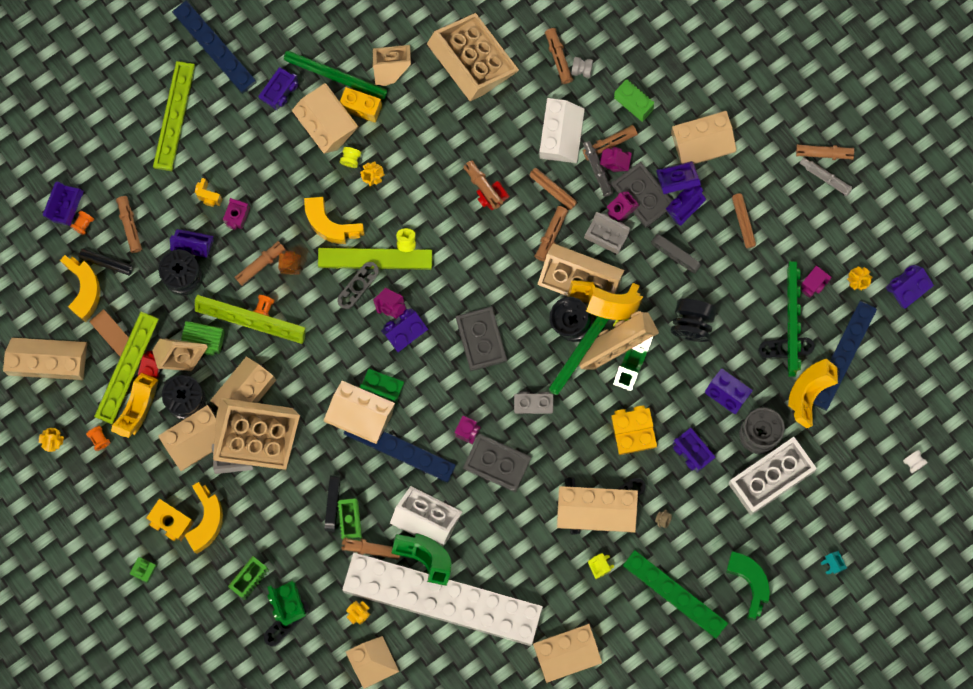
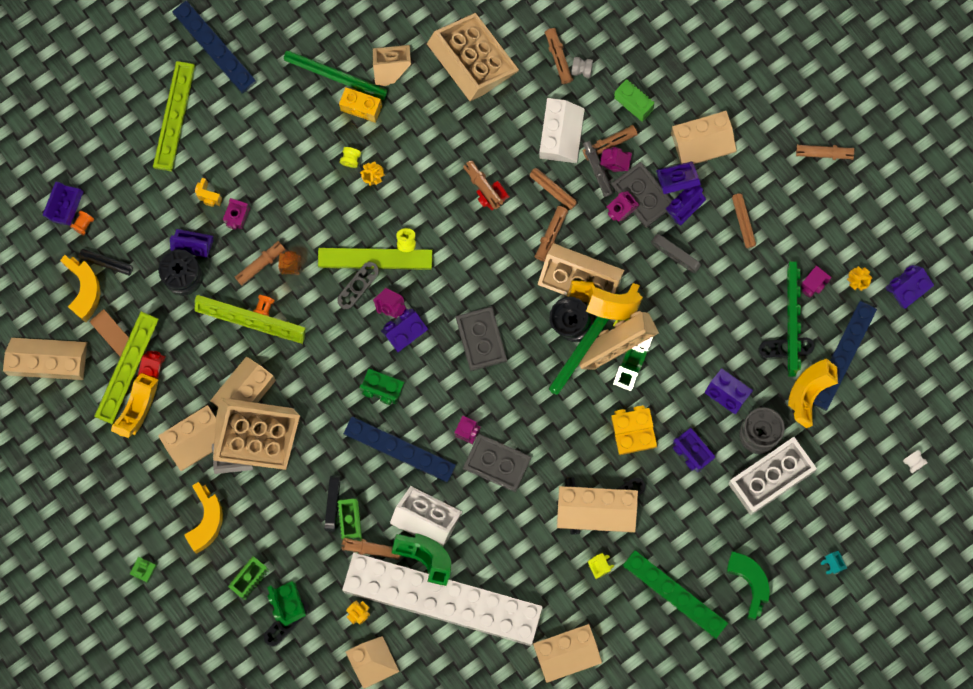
yellow gear [38,428,64,452] -> none
orange bush [86,426,110,451] -> none
medium nougat pin [116,196,142,253] -> none
yellow brick [147,499,194,541] -> none
tan slope [152,339,207,371] -> none
black wheel [162,375,207,420] -> none
bright green brick [181,321,225,356] -> none
dark purple bracket [258,67,299,111] -> none
tan slope [292,84,358,154] -> none
yellow arch [304,197,364,244] -> none
tan slope [324,381,395,444] -> none
light grey bracket [514,392,553,414] -> none
light grey bracket [584,212,630,254] -> none
dark tan plate [655,510,672,528] -> none
black wheel [671,298,717,342] -> none
light grey piece [800,157,852,196] -> none

